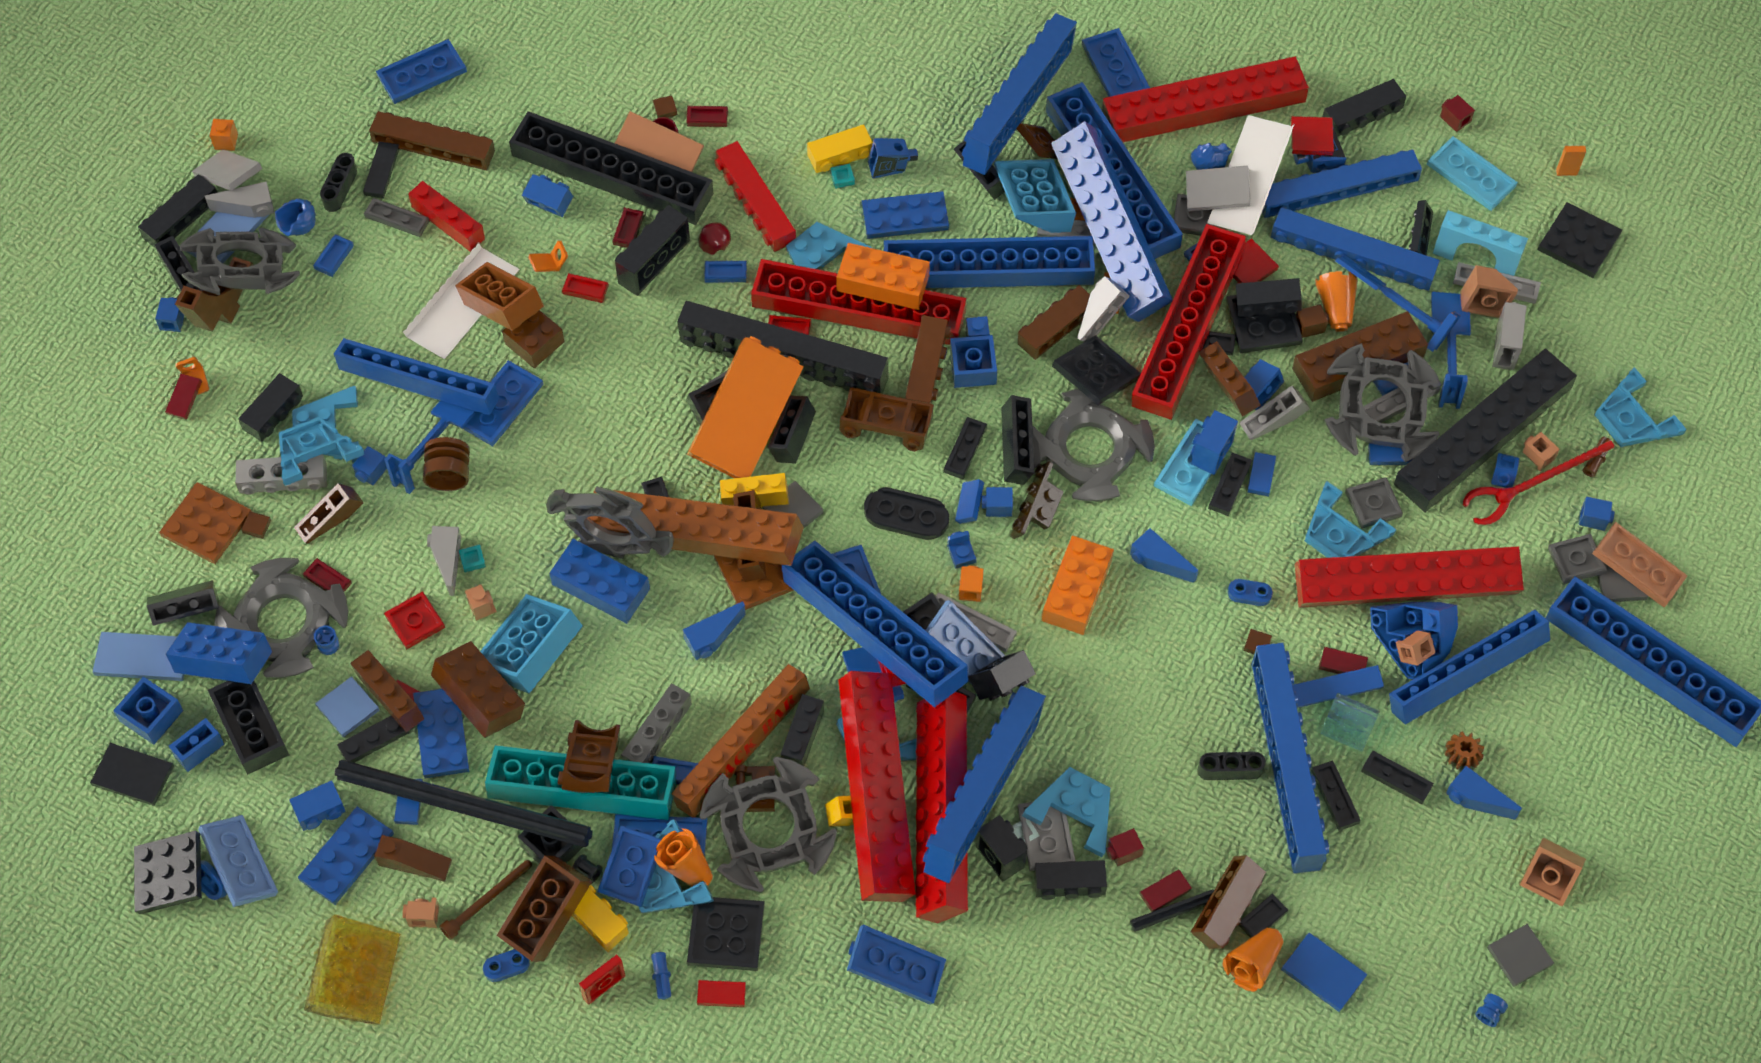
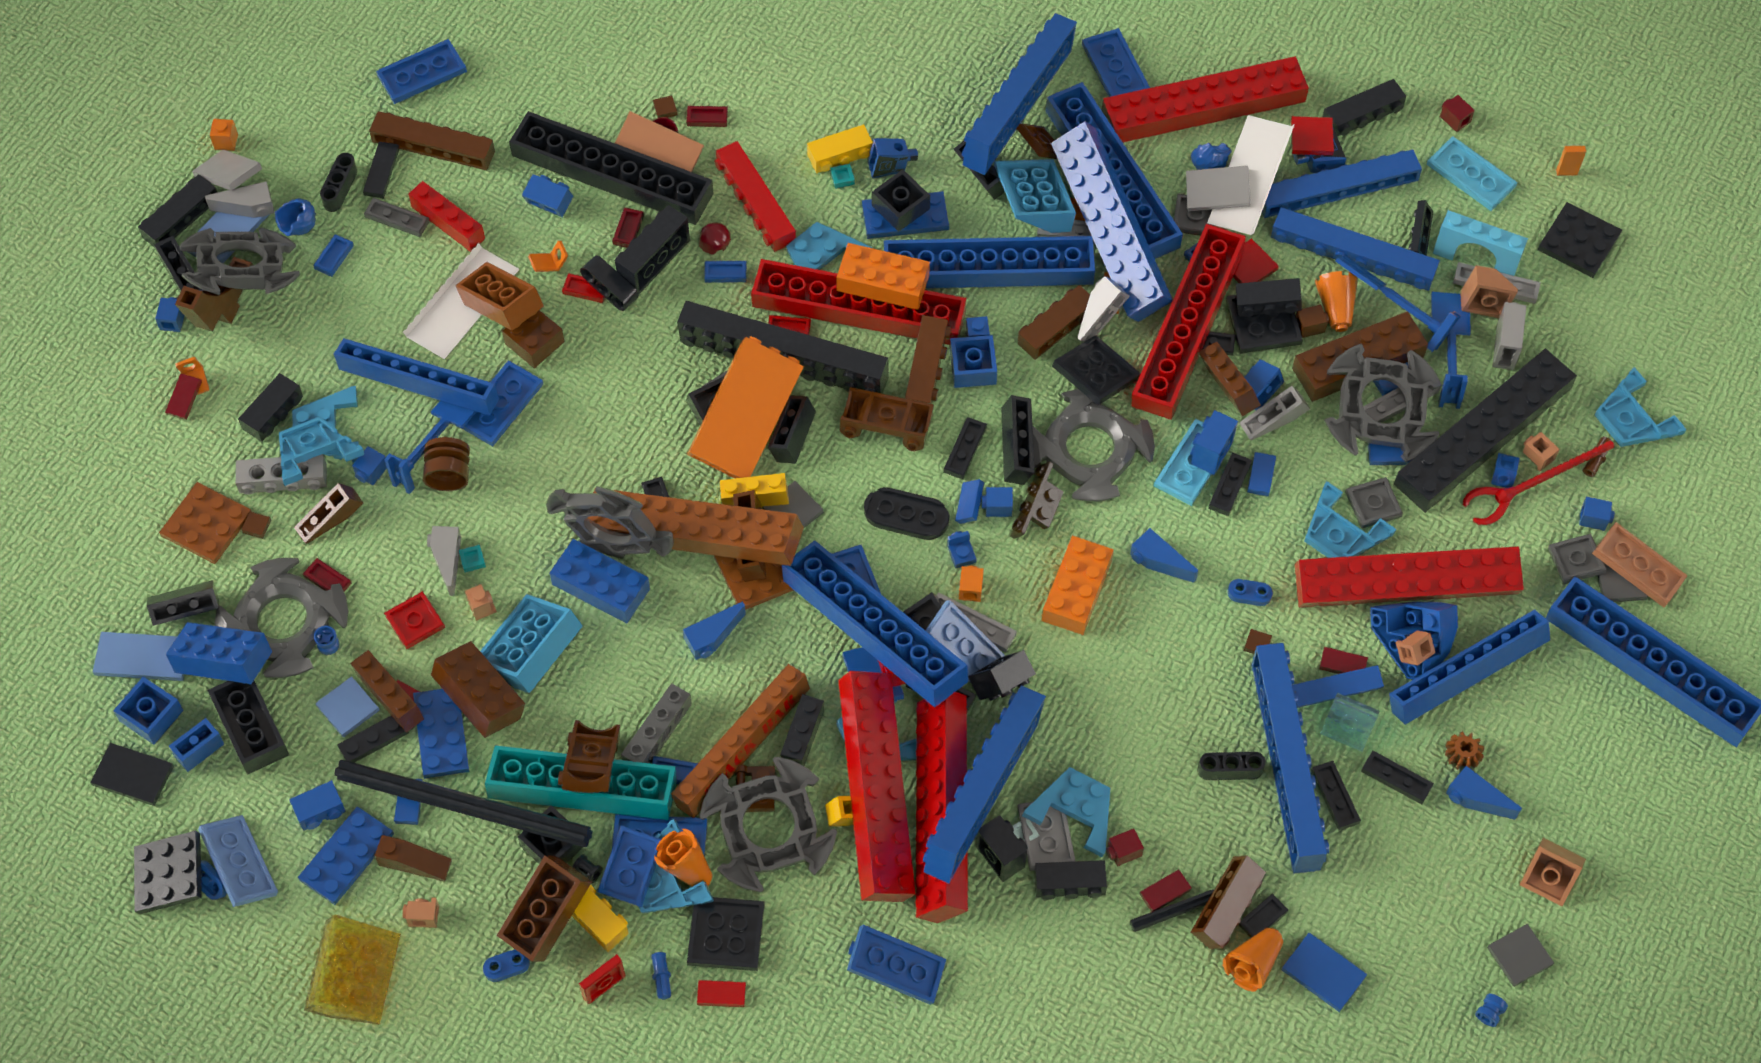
reddish brown piece [439,860,532,940] -> none
none -> black beam [580,255,639,311]
none -> black brick [872,169,930,232]

